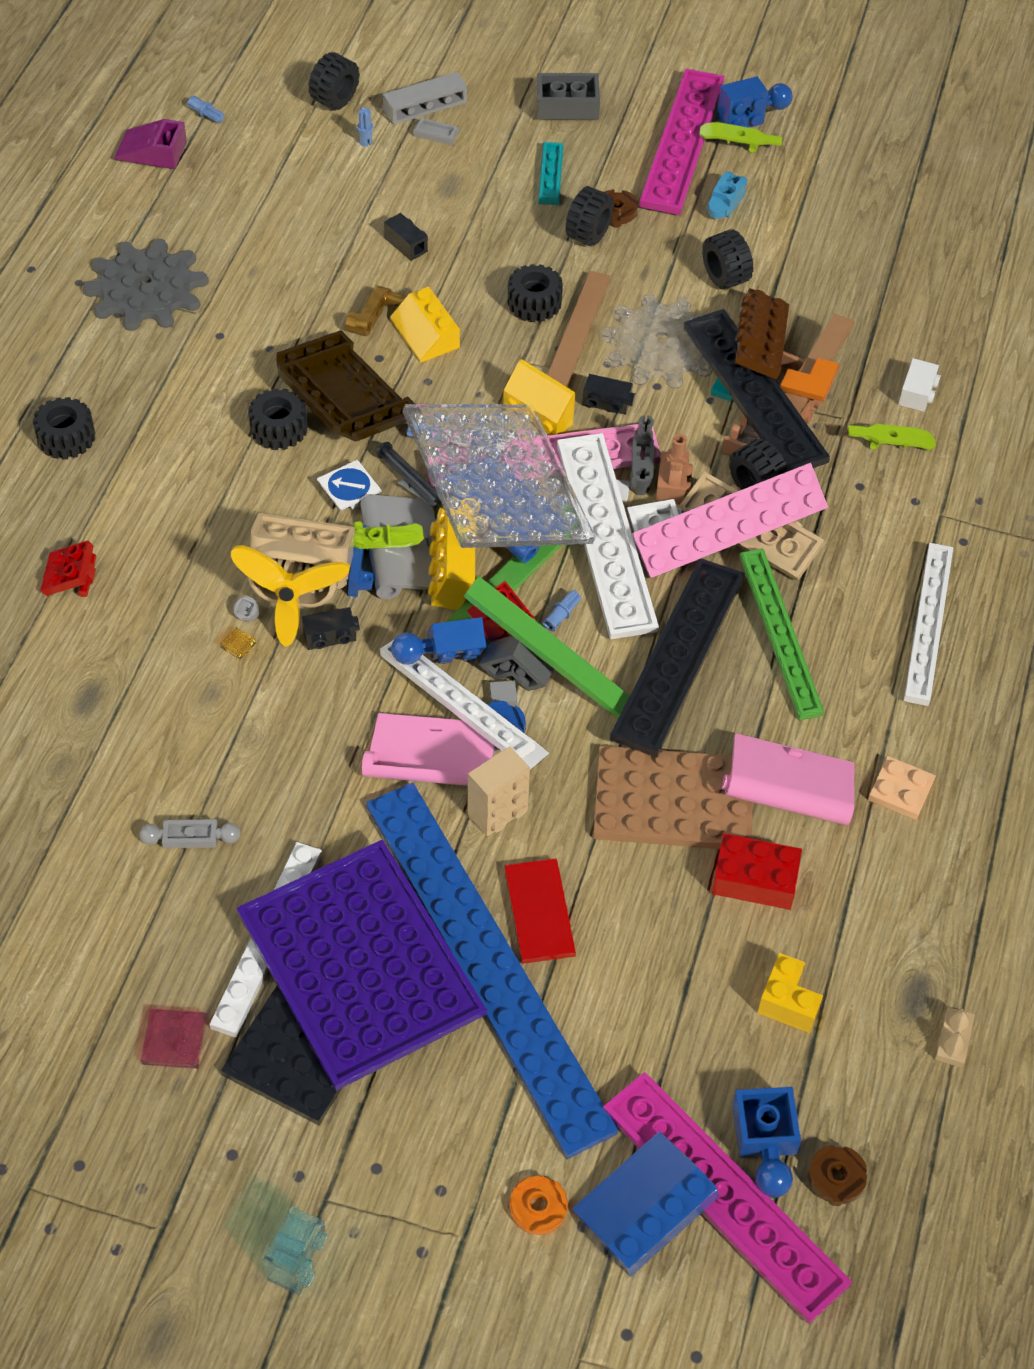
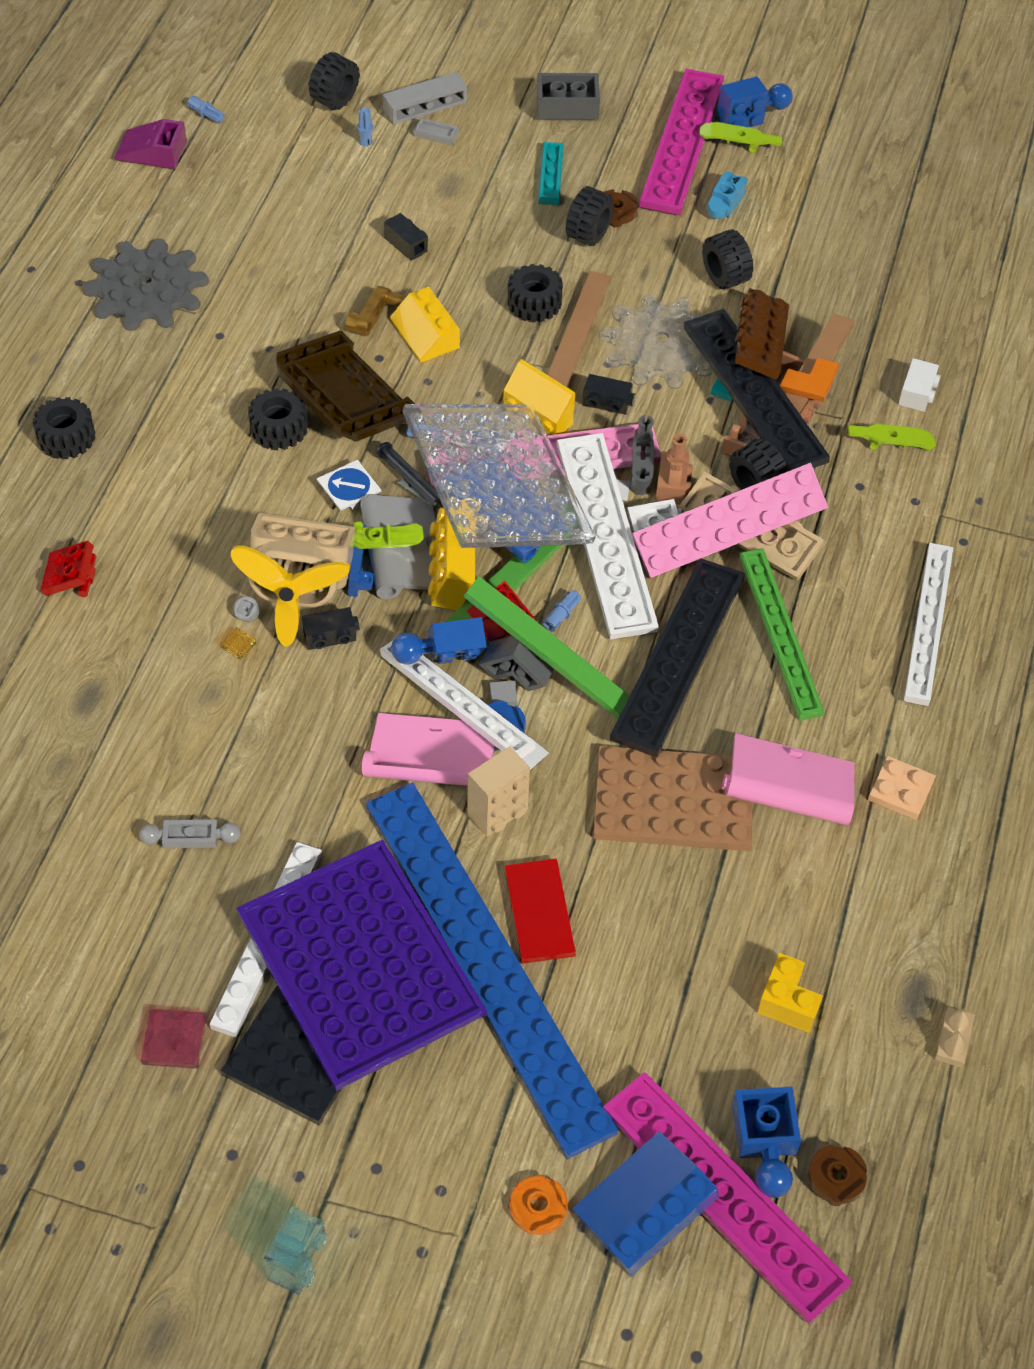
red brick [712,833,802,910] -> none

